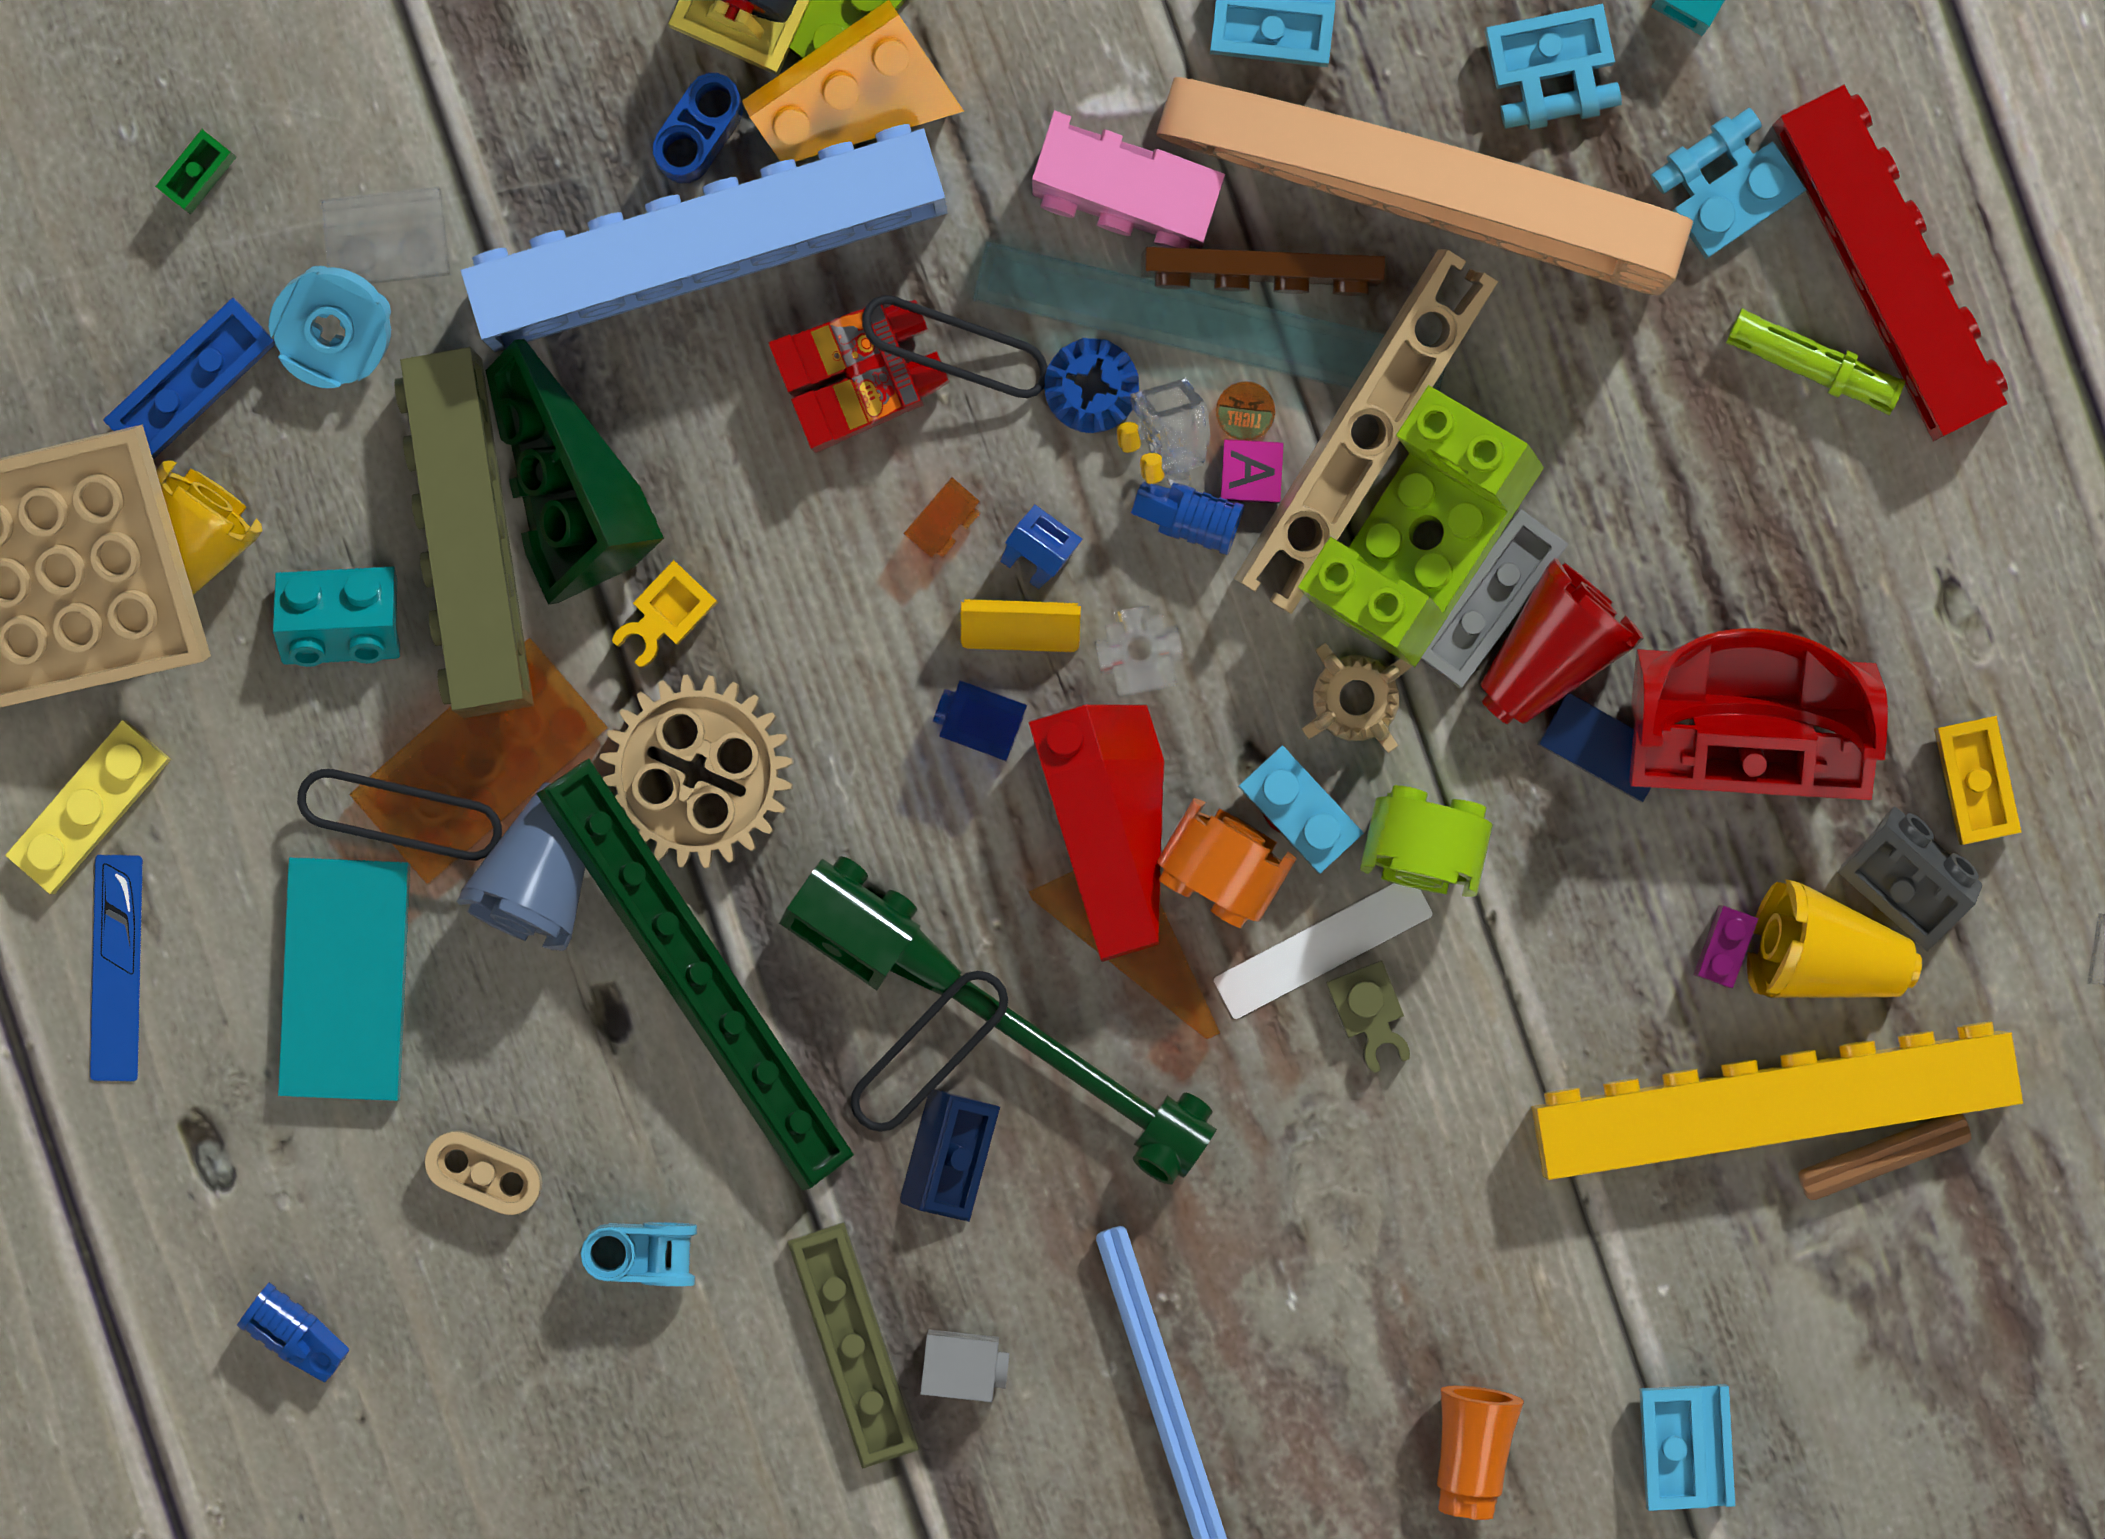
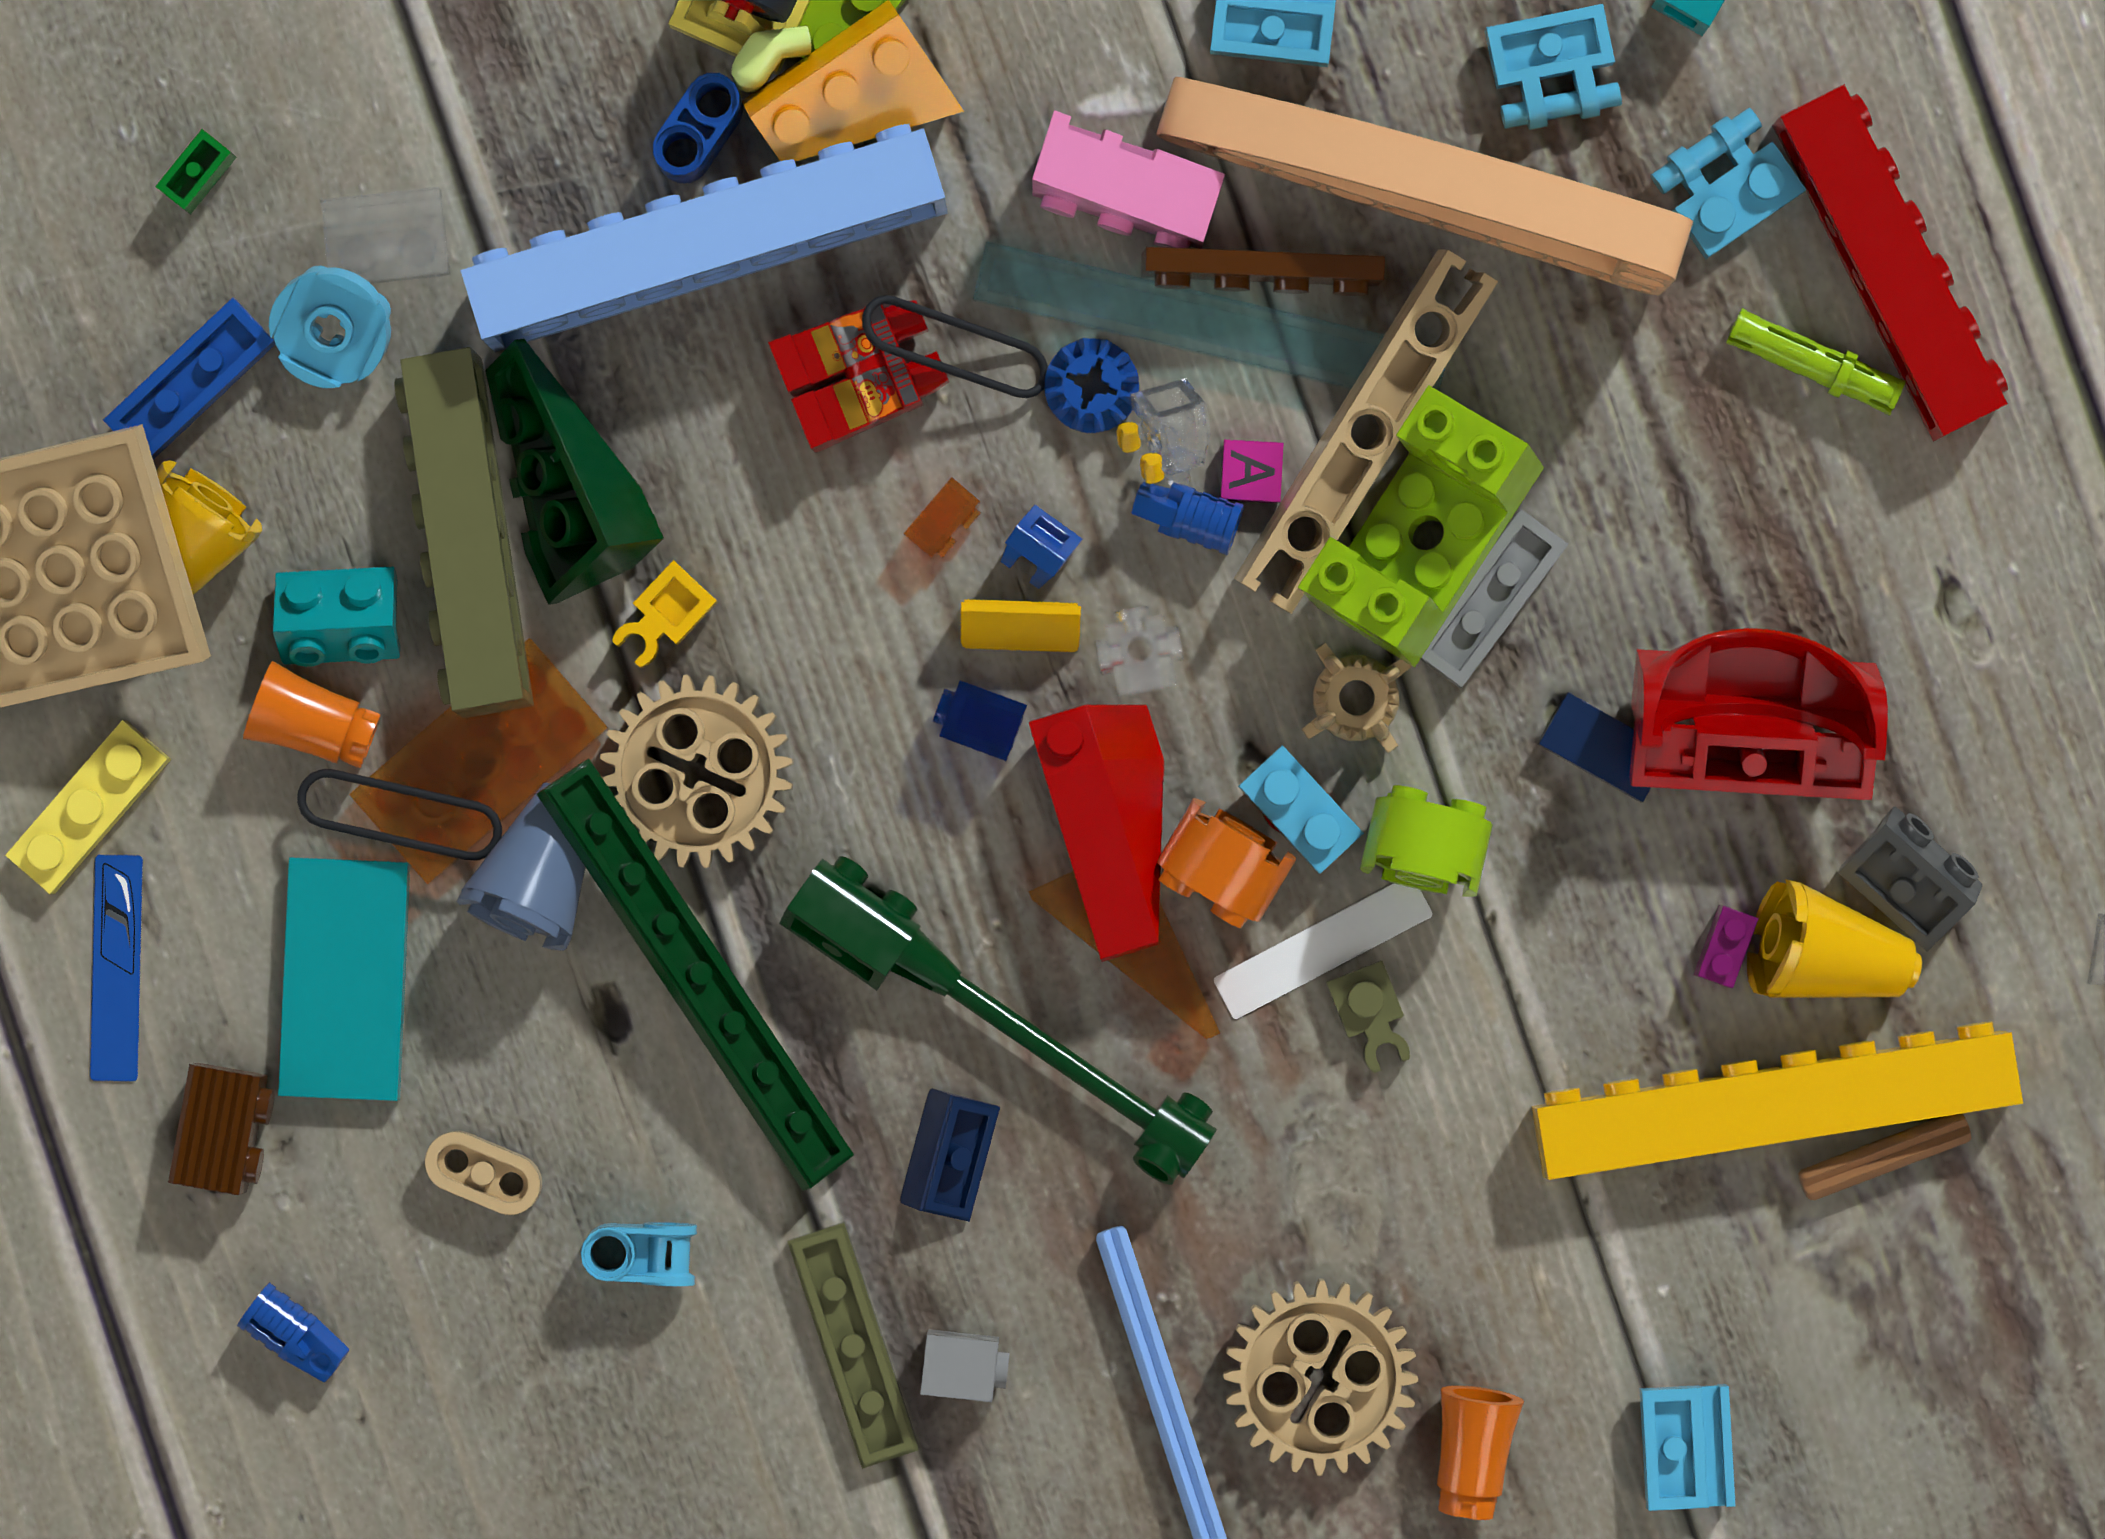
black piece [850,971,1008,1132] -> none
clear orange tile [1215,381,1275,441] -> none
red cone [1481,558,1644,725] -> none
yellow plate [1934,716,2021,845] -> none
none -> reddish brown brick [168,1063,275,1195]
none -> orange plant [243,661,381,768]
none -> yellowish green arm [731,26,811,92]
none -> tan gear [1223,1278,1418,1476]

